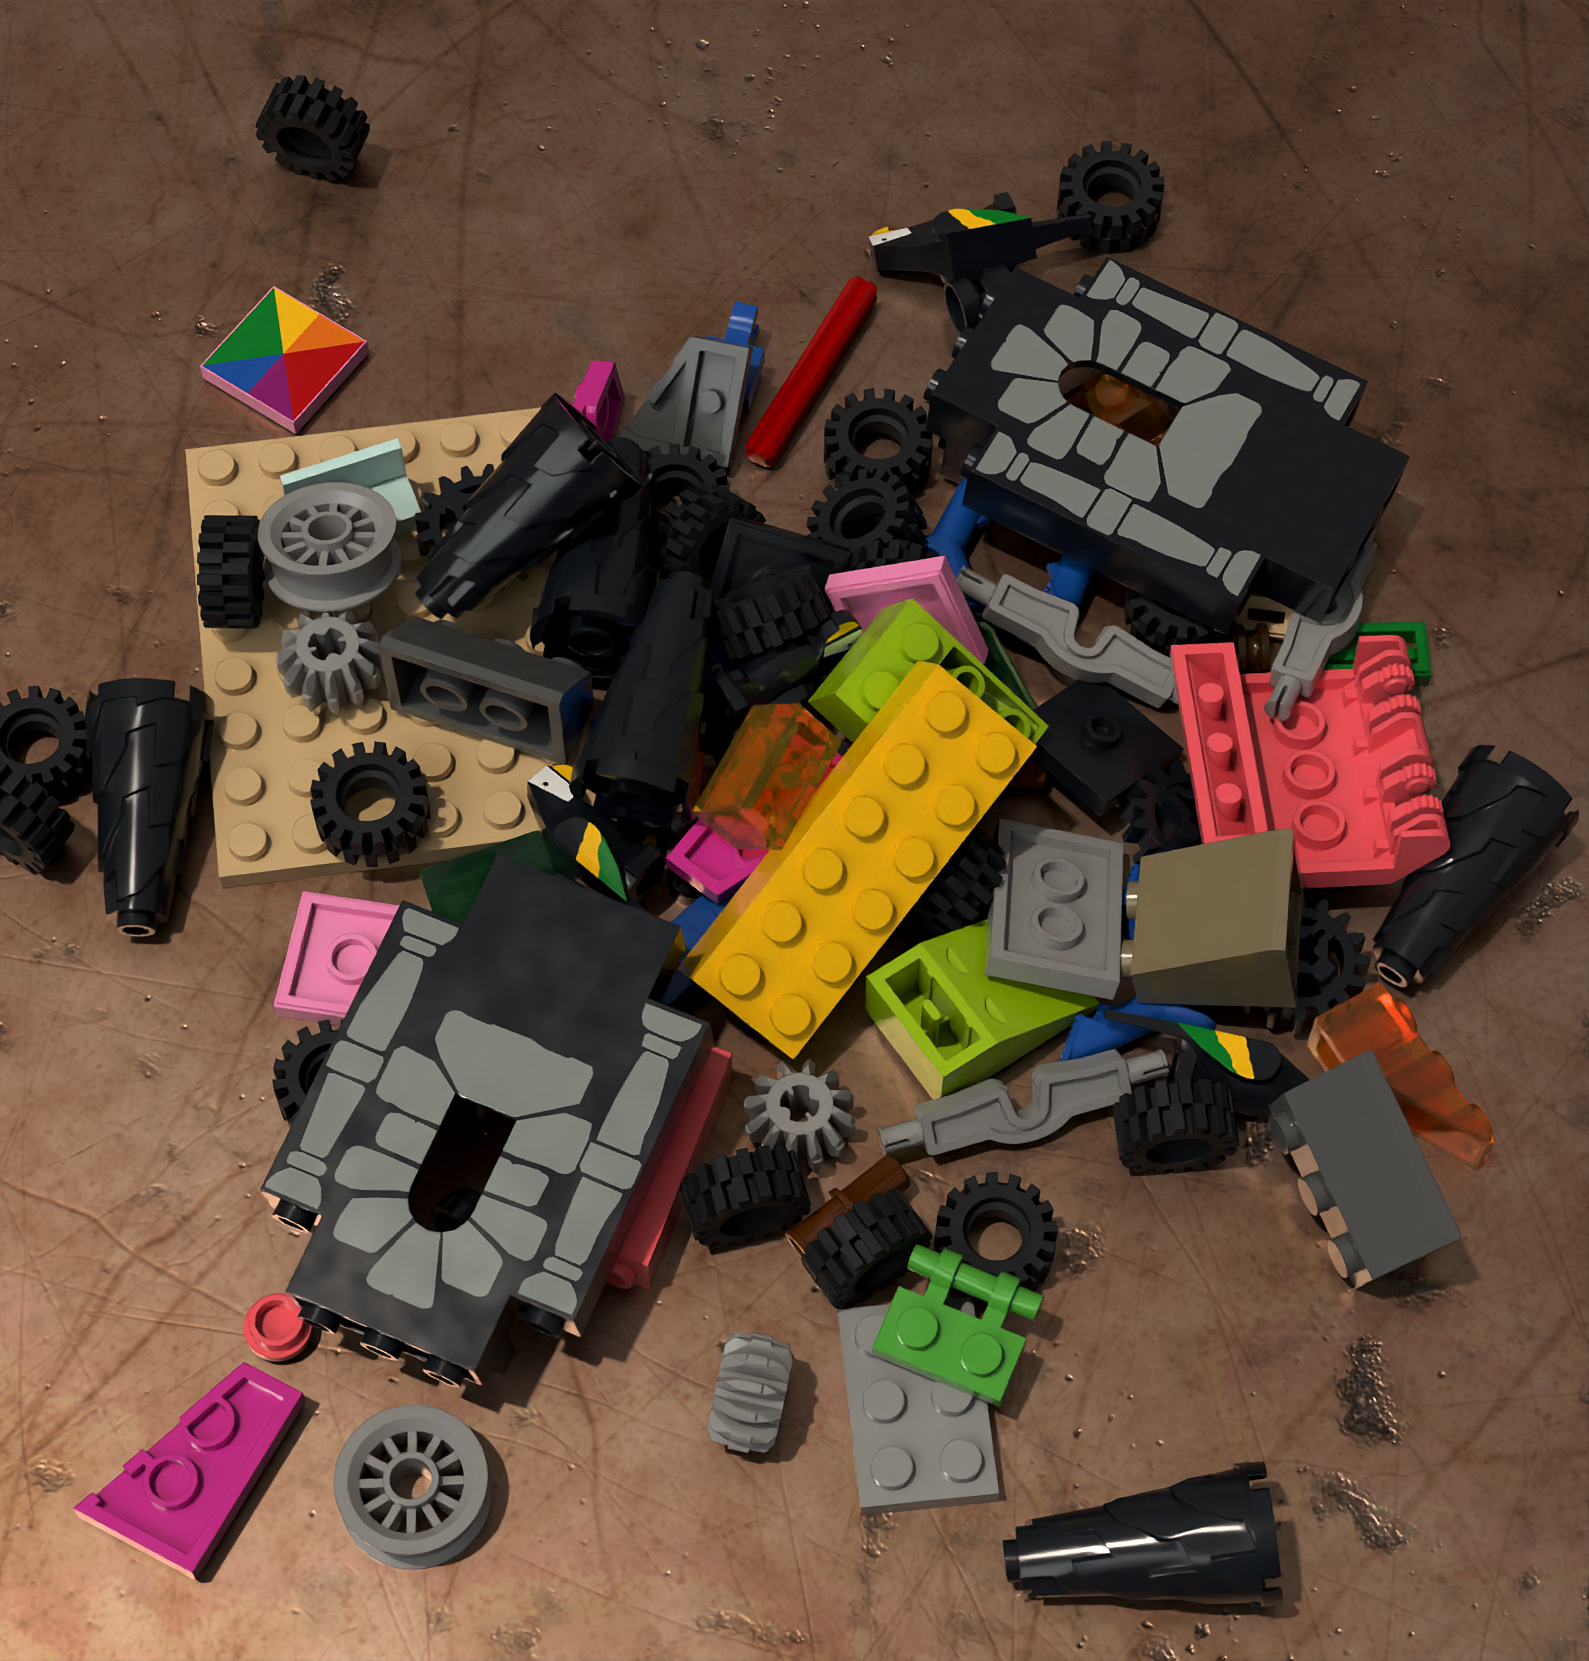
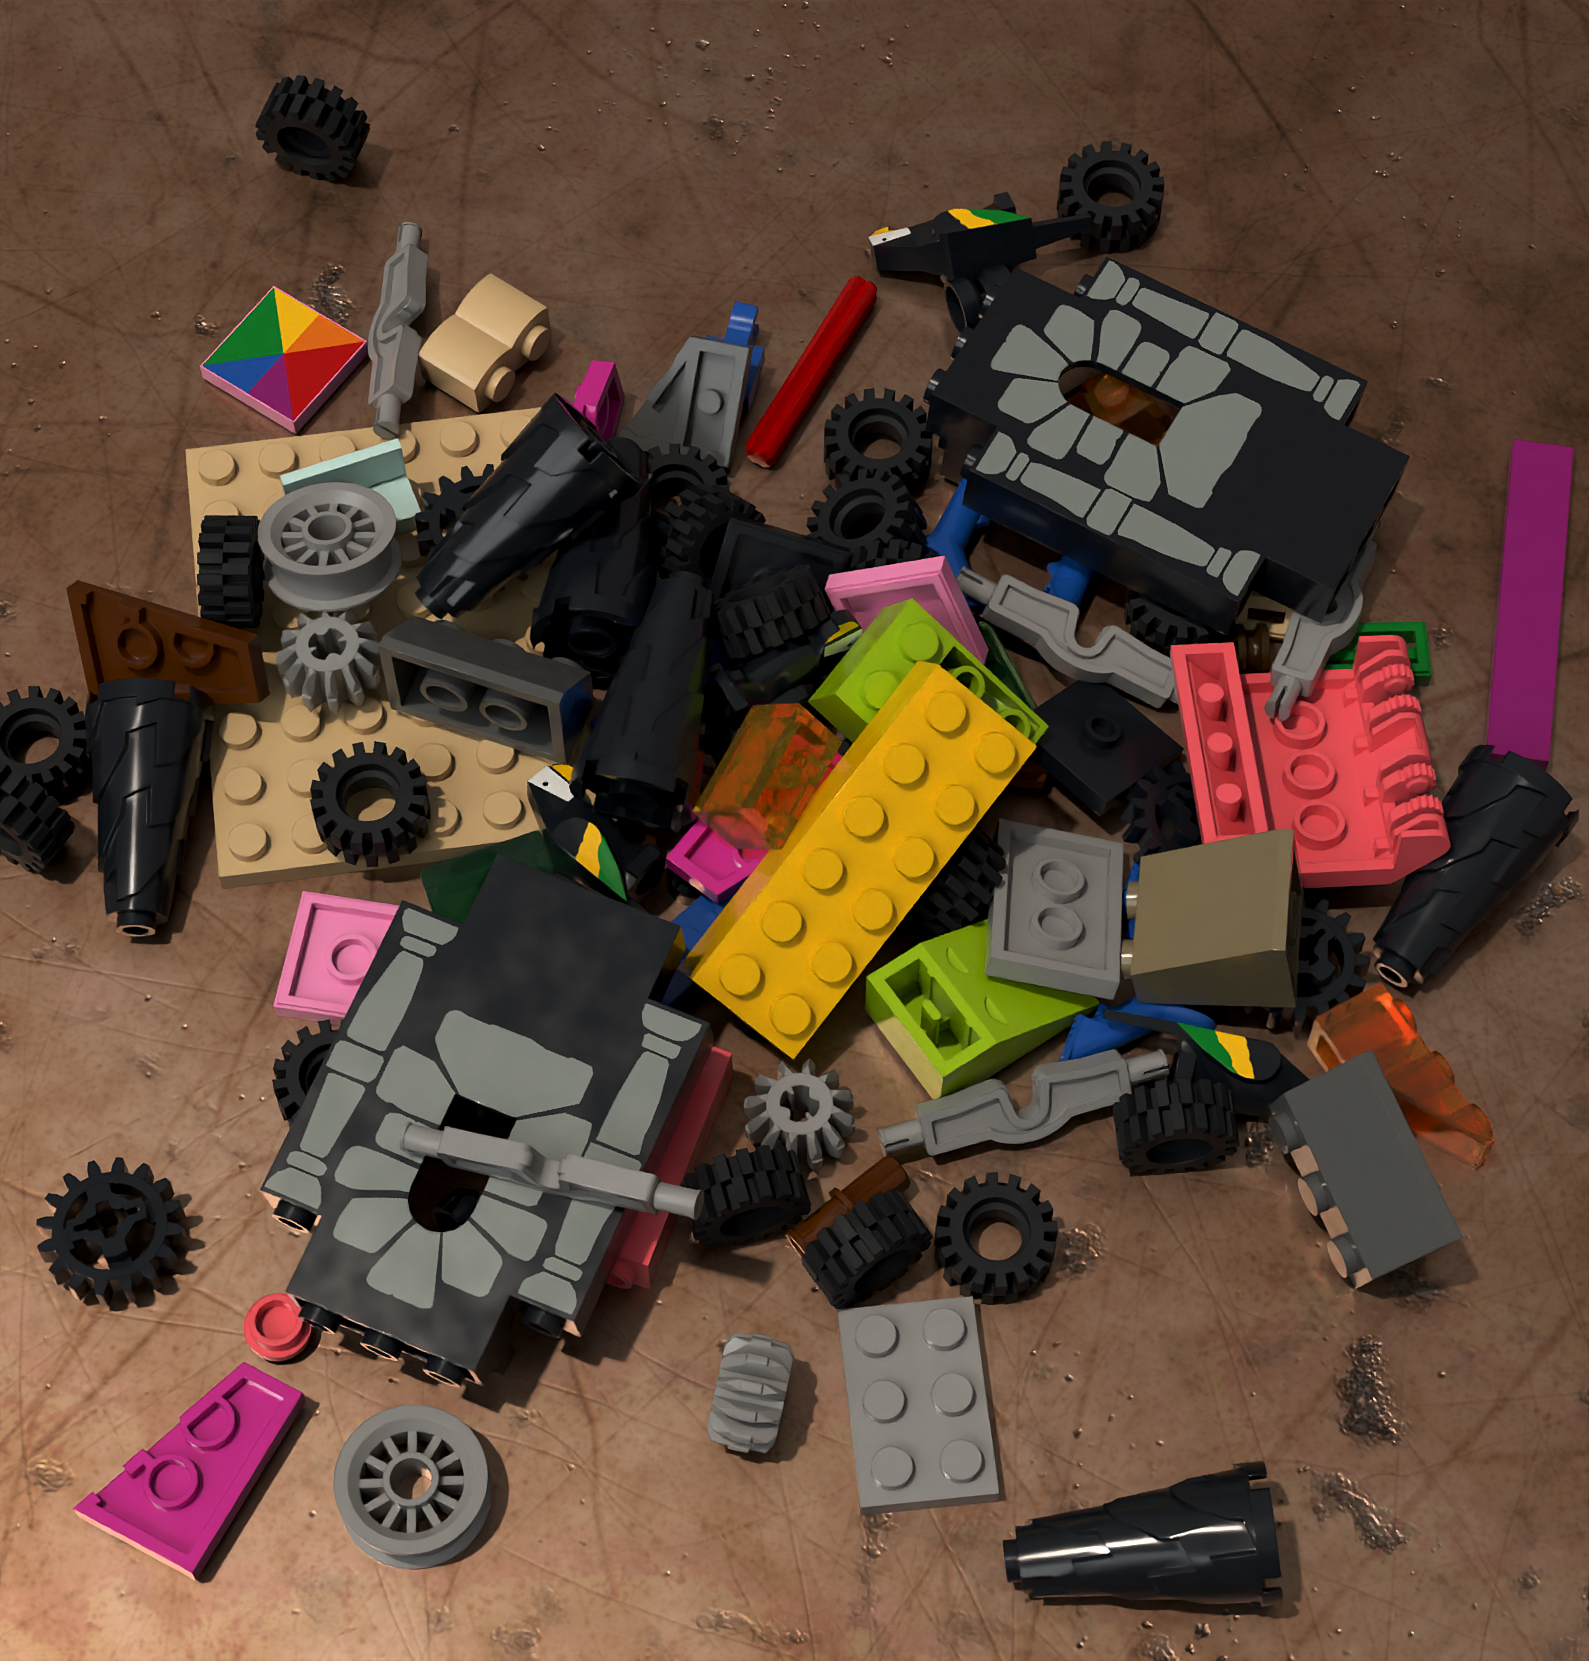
bright green plate [872,1244,1044,1407] -> none
none -> black gear [36,1157,188,1306]
none -> reddish brown wing [66,580,270,704]
none -> light grey piece [368,222,428,439]
none -> light grey piece [400,1122,704,1220]
none -> tan brick [418,274,551,413]
none -> magenta tile [1484,439,1574,771]

